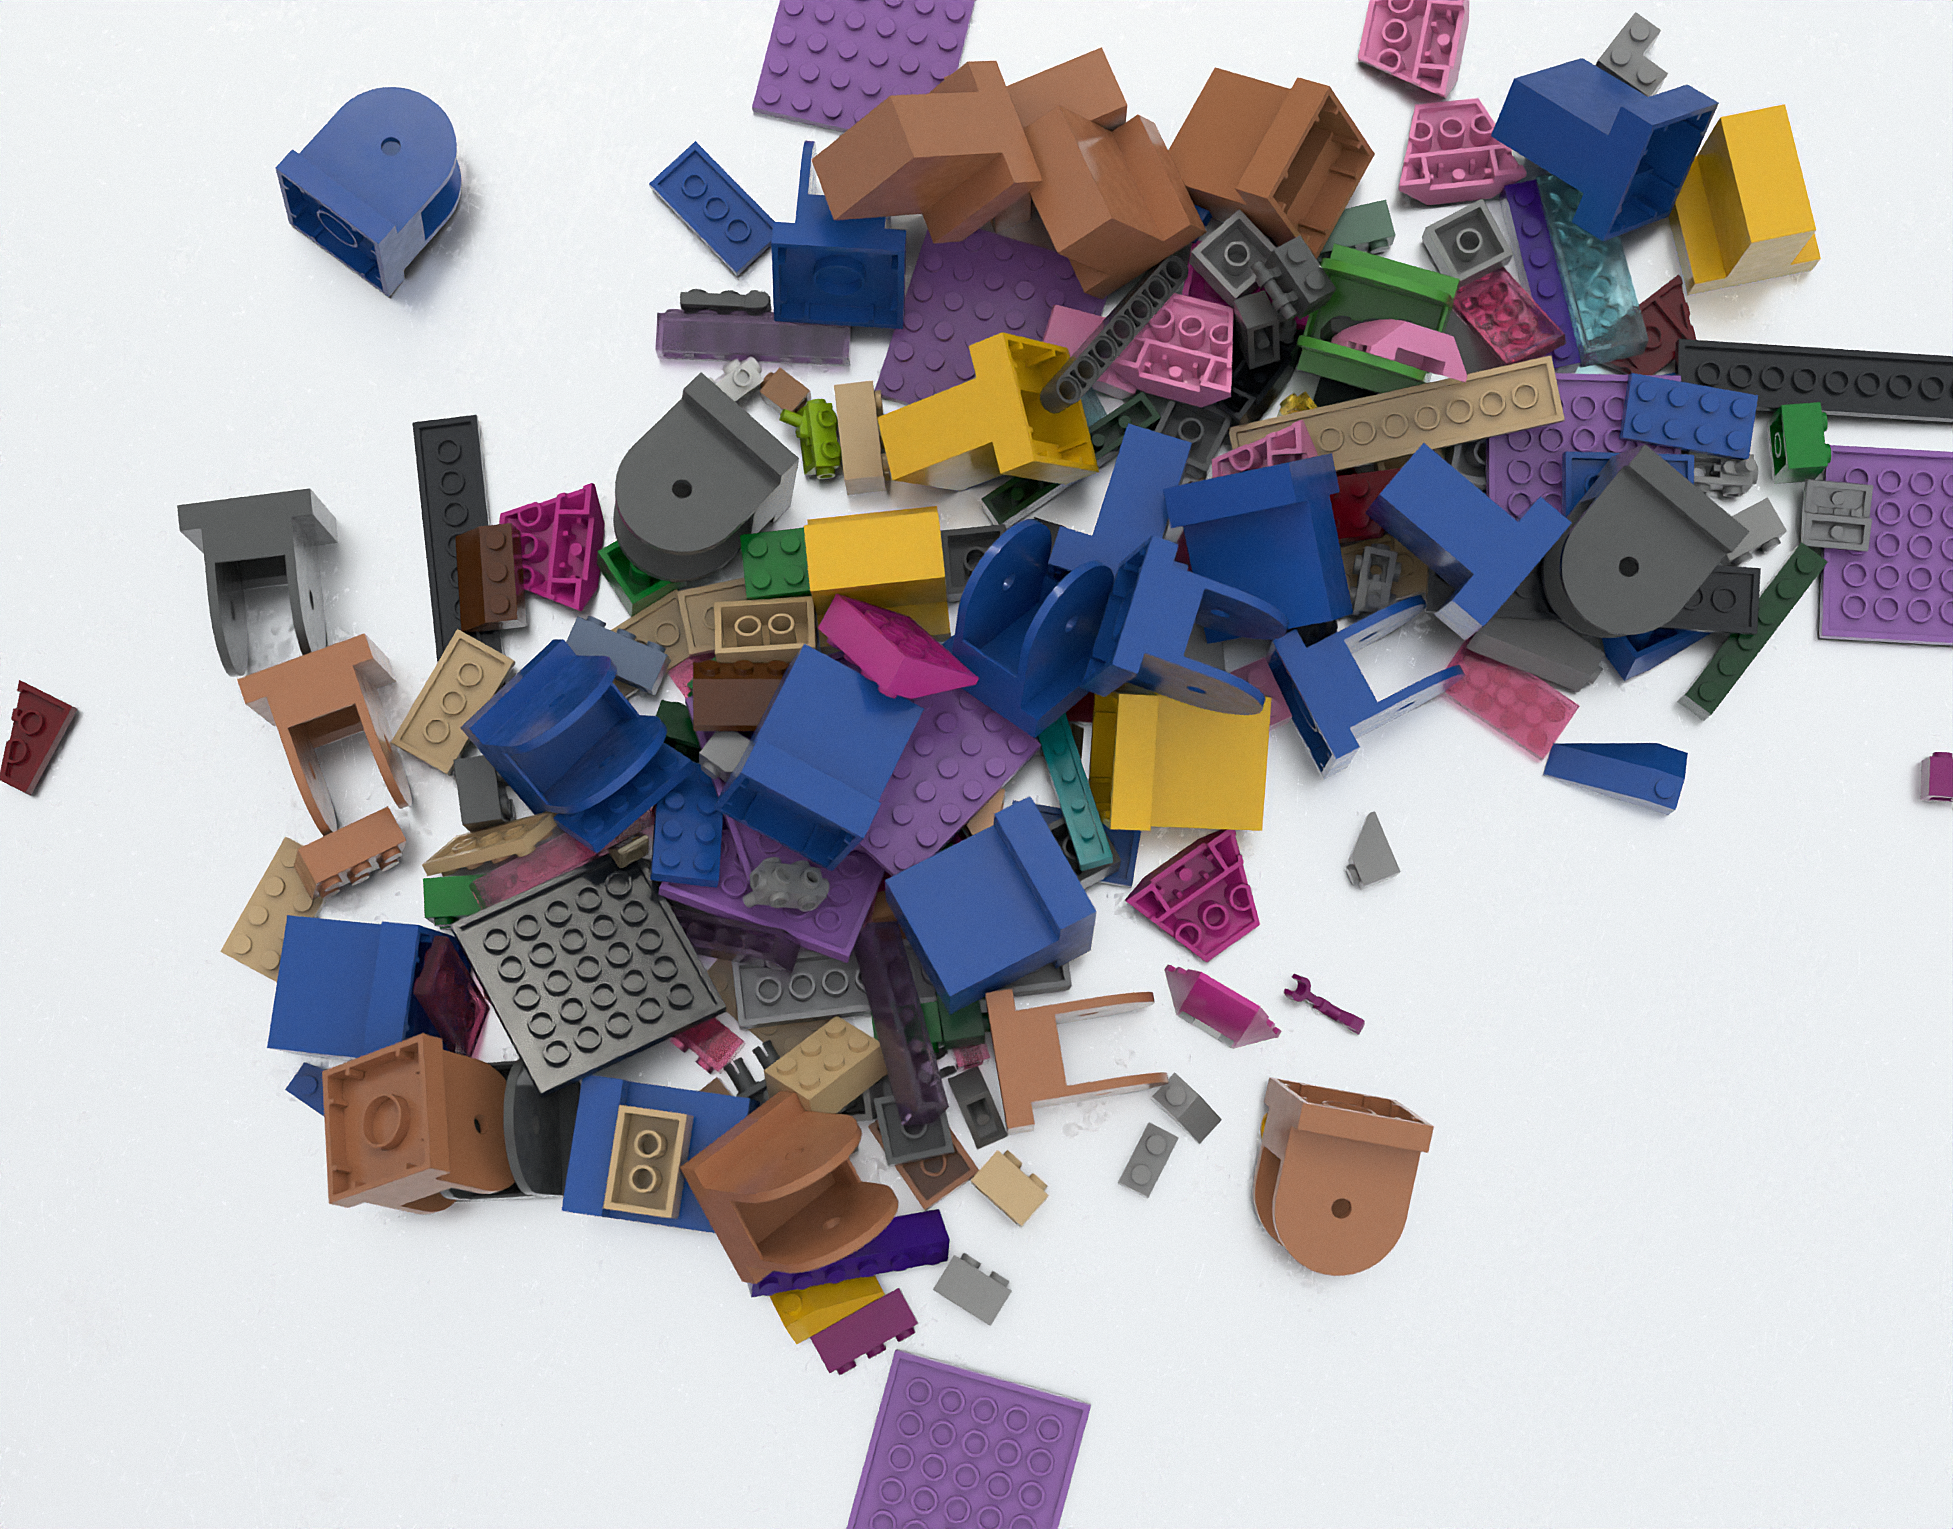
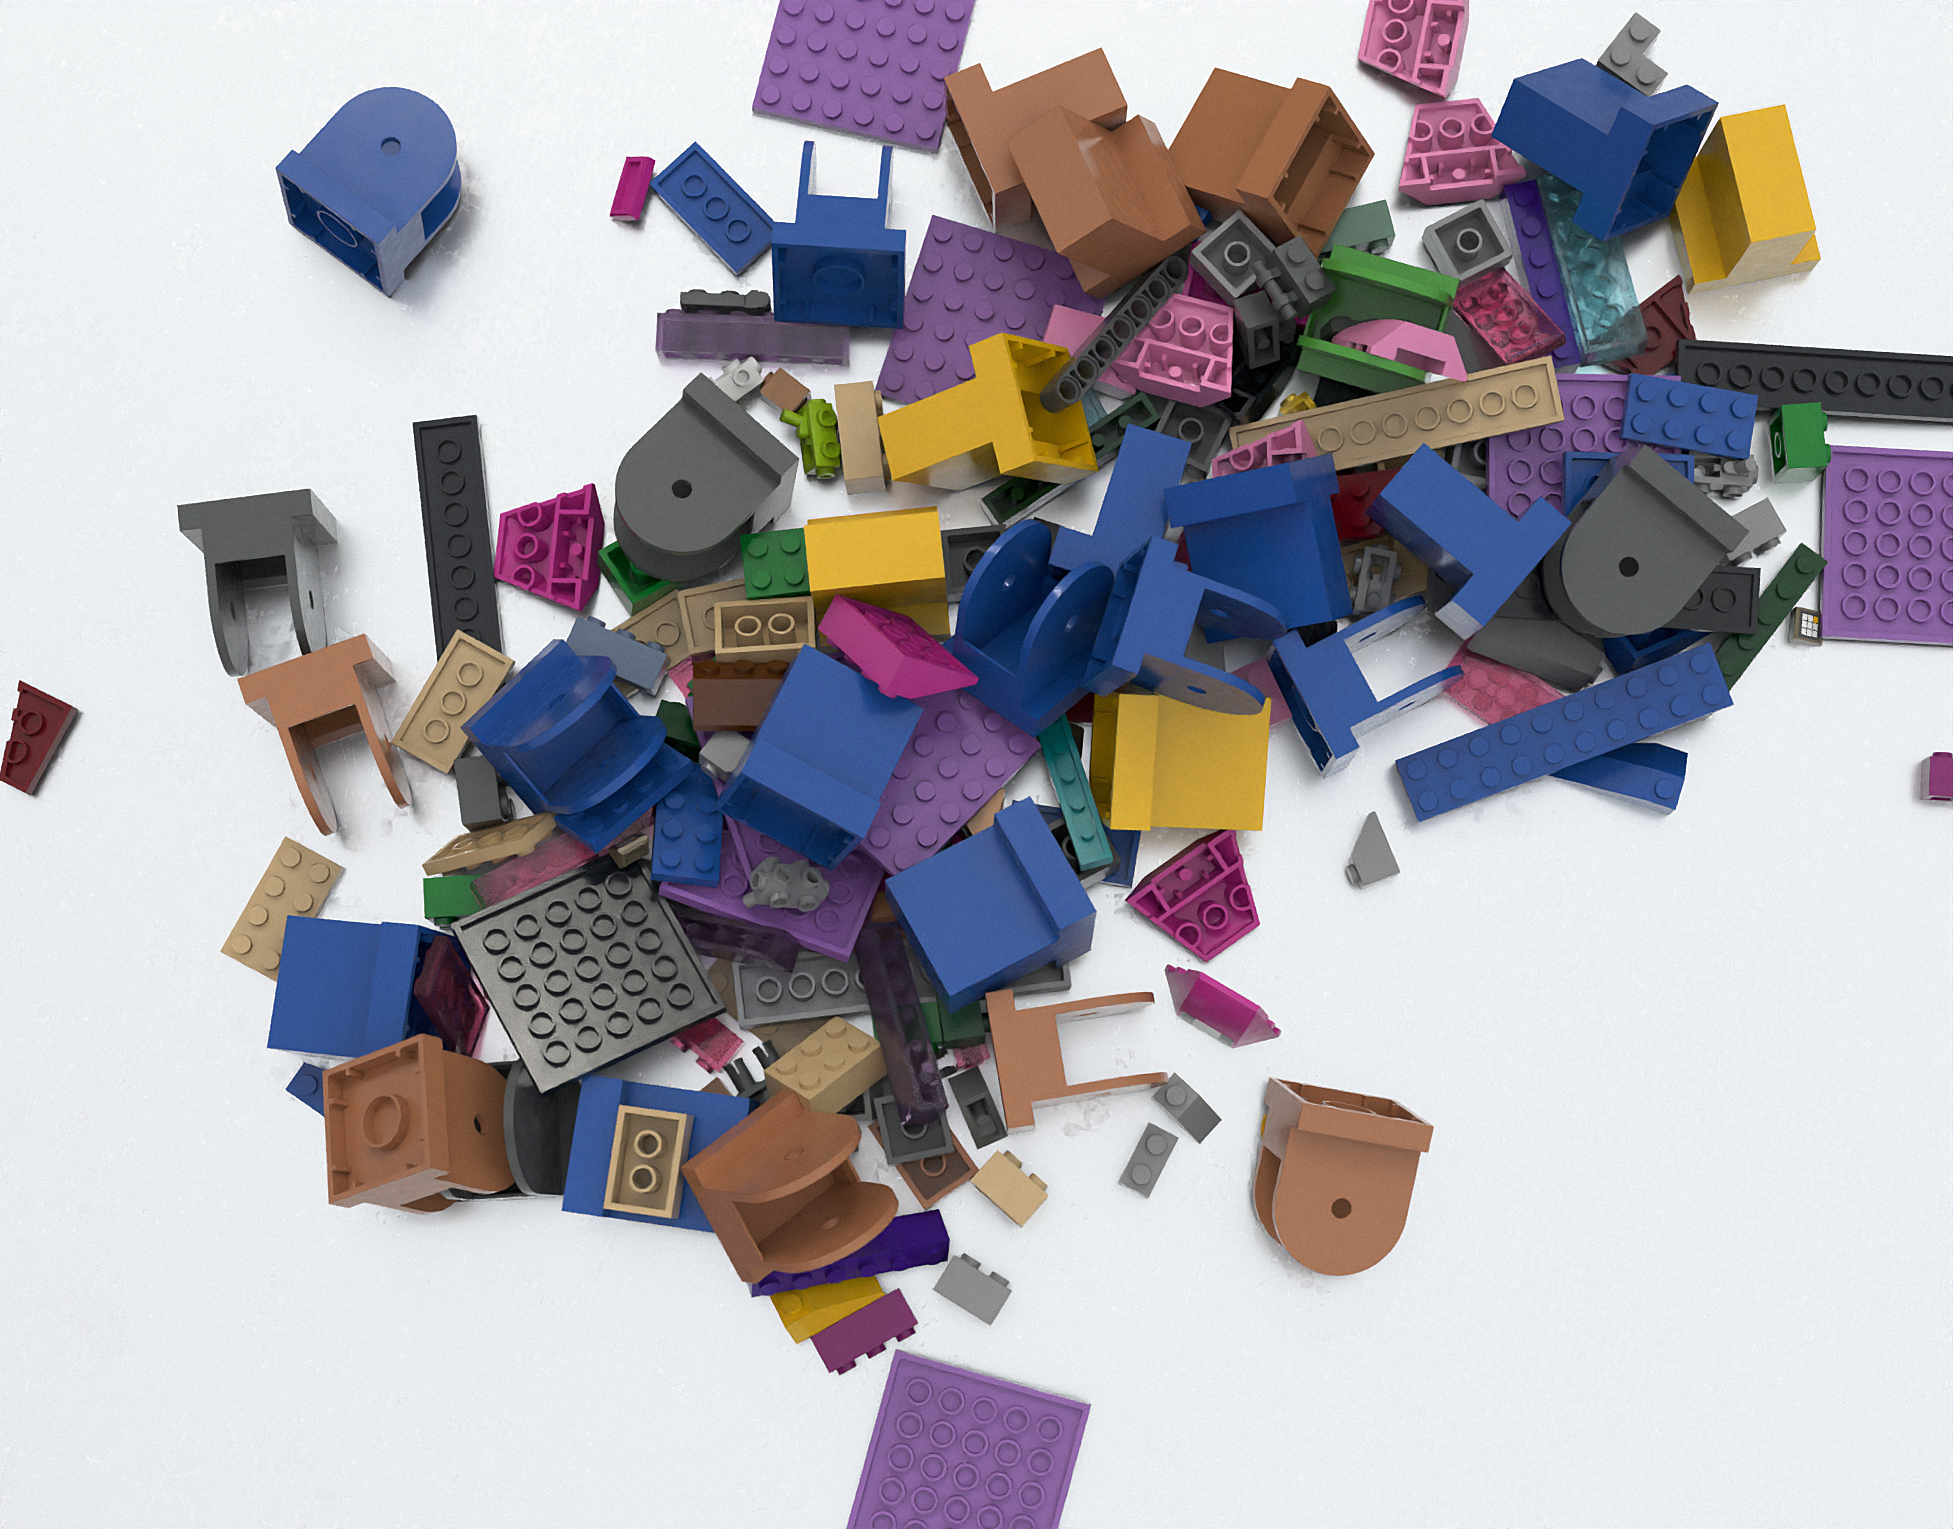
nougat brick [294,806,407,900] -> none
reddish brown slope [455,523,527,633] -> none
nougat piece [811,60,1043,244] -> none
magenta piece [1283,973,1365,1035] -> none
flat silver slope [1801,479,1873,551] -> none
none -> dark pink tile [609,156,656,220]
none -> blue brick [1395,642,1734,823]
none -> slope [1789,607,1823,646]

